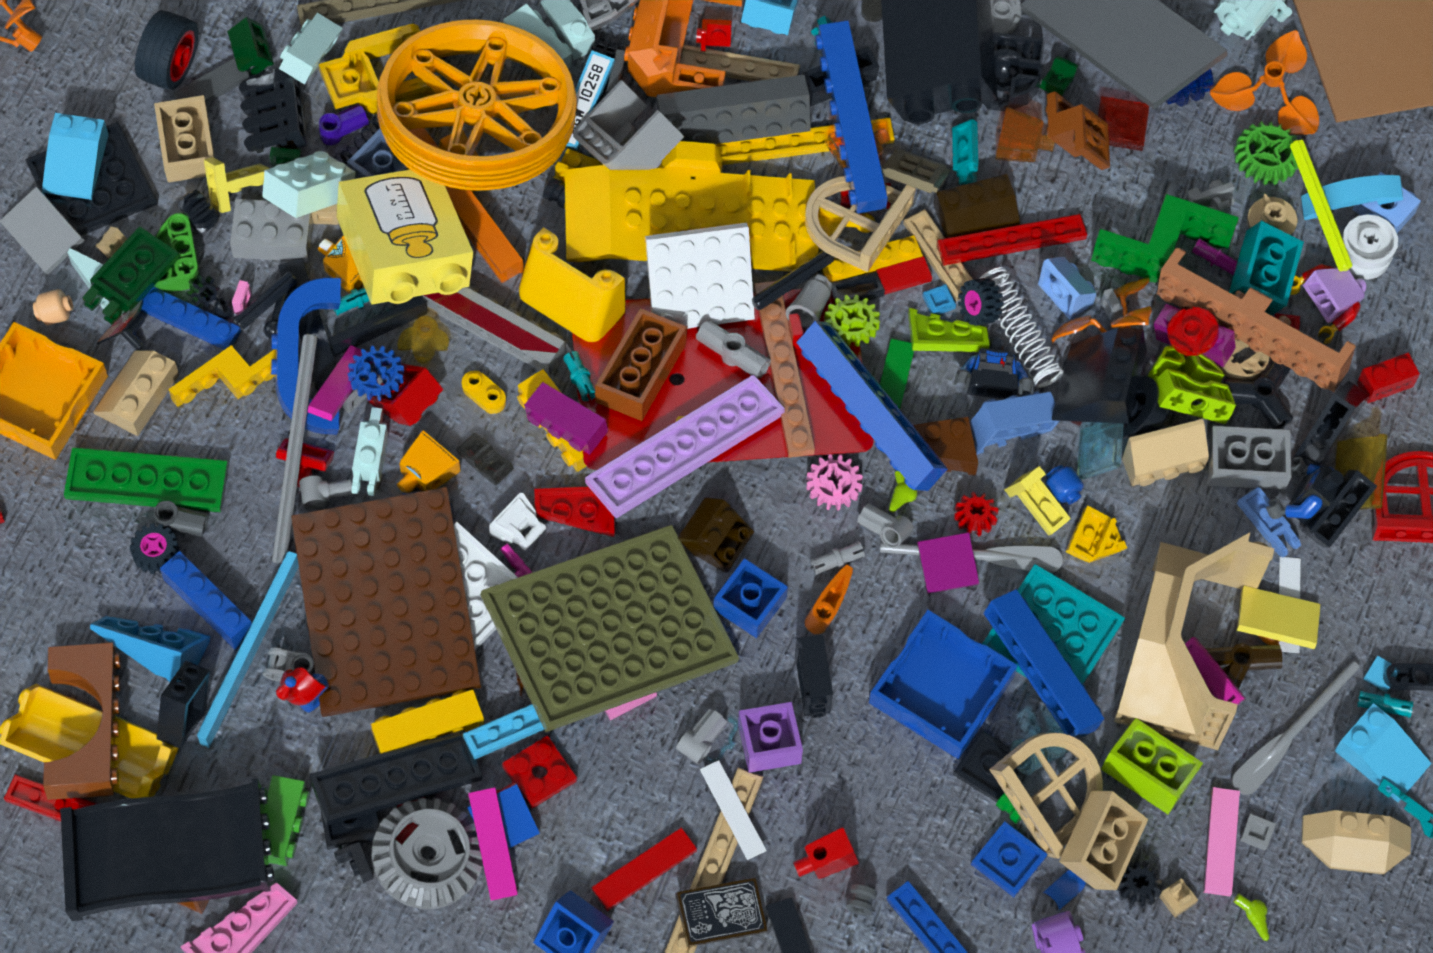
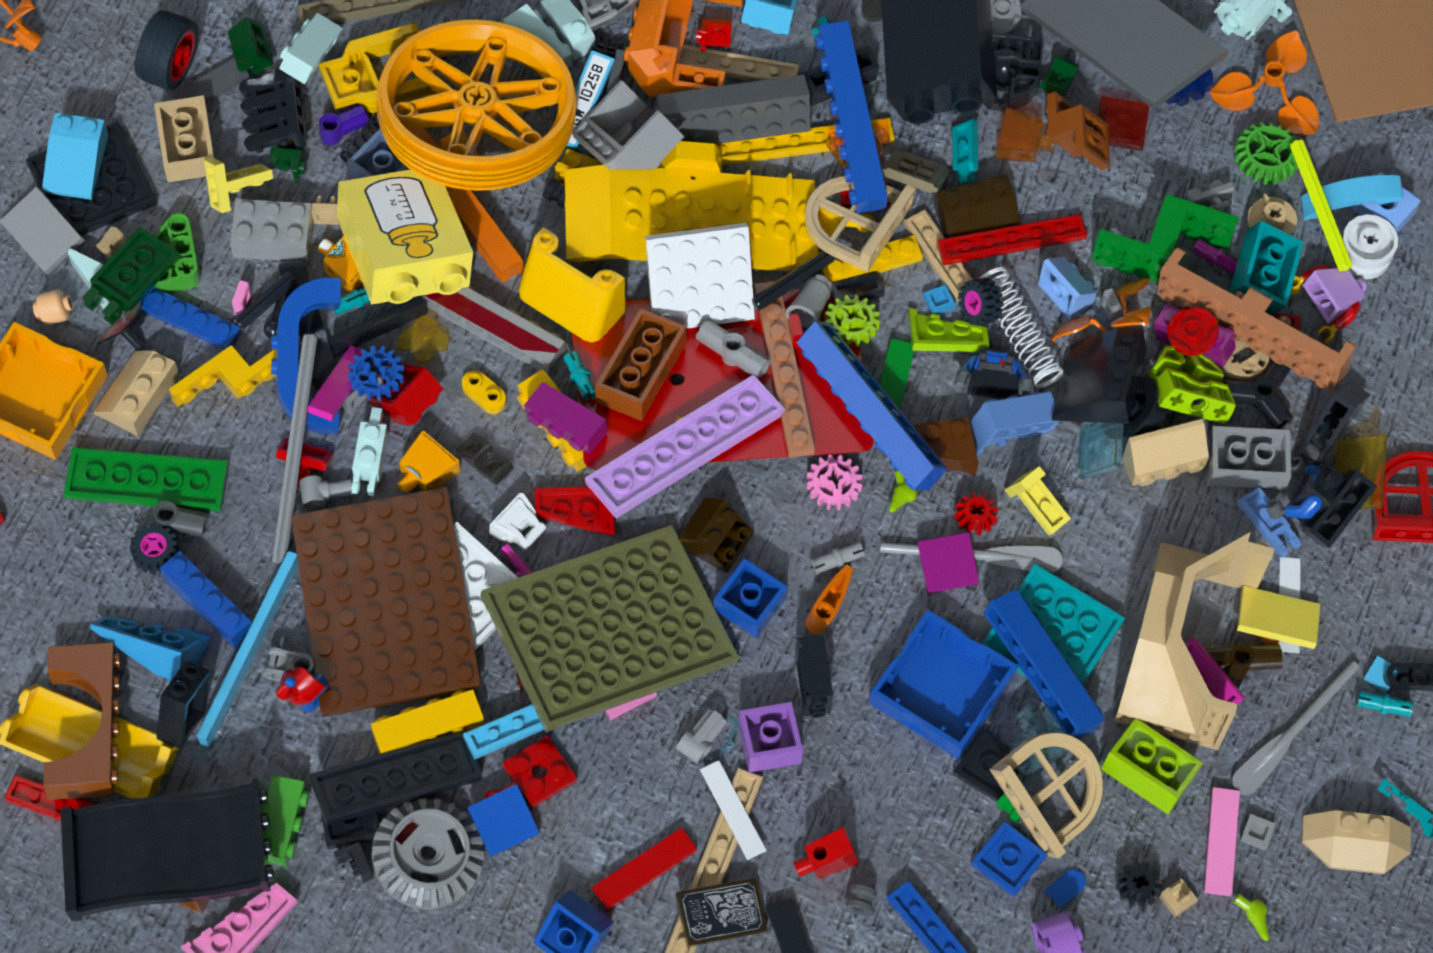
black gear [178,190,219,233] -> none
black gear [186,274,220,307] -> none
black hinge [214,297,234,320] -> none
light aqua brick [262,151,355,218] -> none
dark pink tile [468,787,518,901] -> none
light grey piece [857,503,913,548] -> none
red tile [876,256,932,295] -> none
blue head [1045,465,1084,505] -> none
tan brick [1059,791,1148,890] -> none
yellow slope [1065,505,1127,563] -> none
medium azure slope [1335,703,1432,802] -> none
red brick [1357,352,1420,404] -> none

